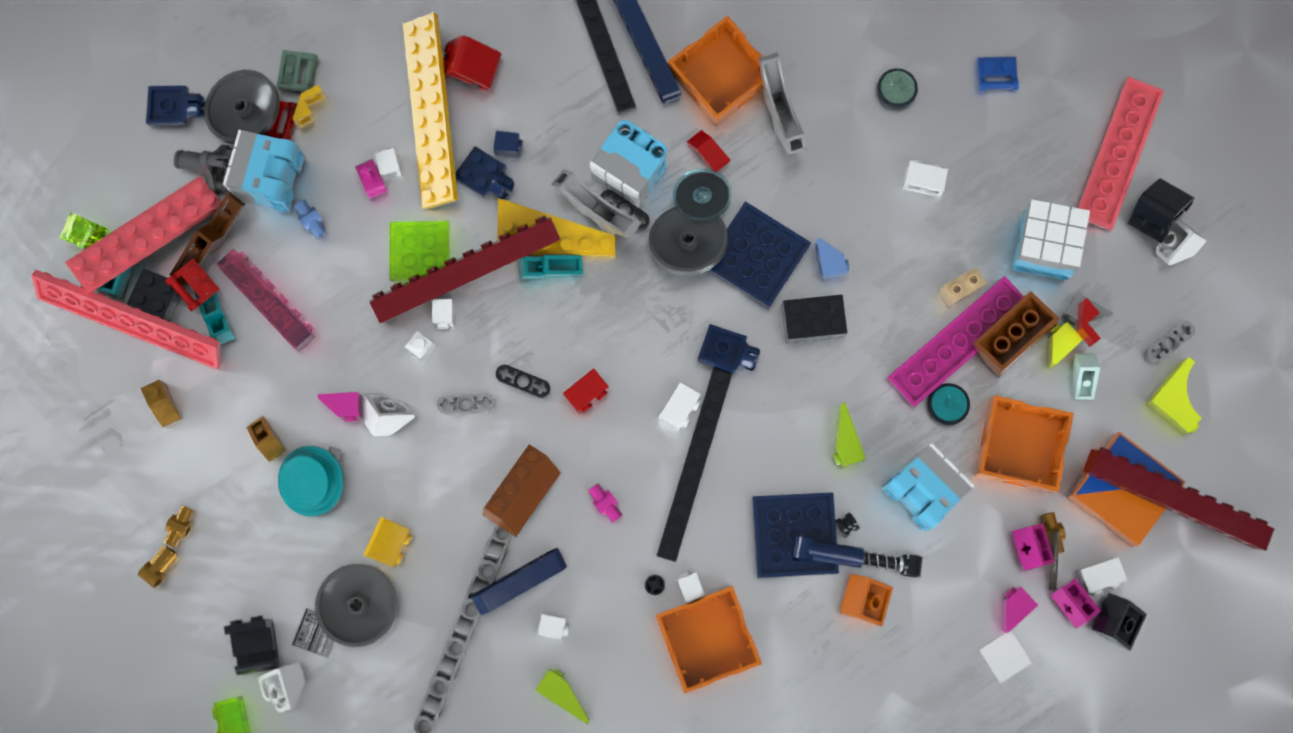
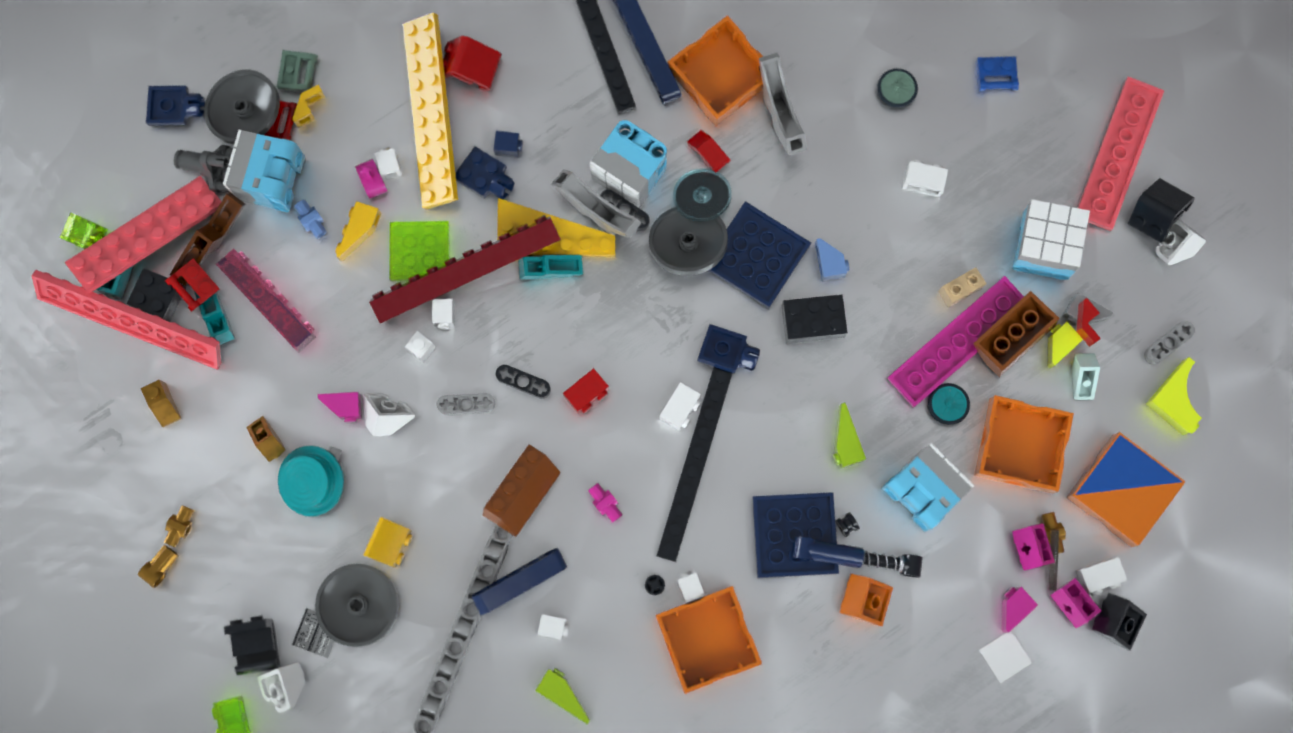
dark red brick [1082,447,1275,551] -> none
none -> yellow slope [335,201,382,262]

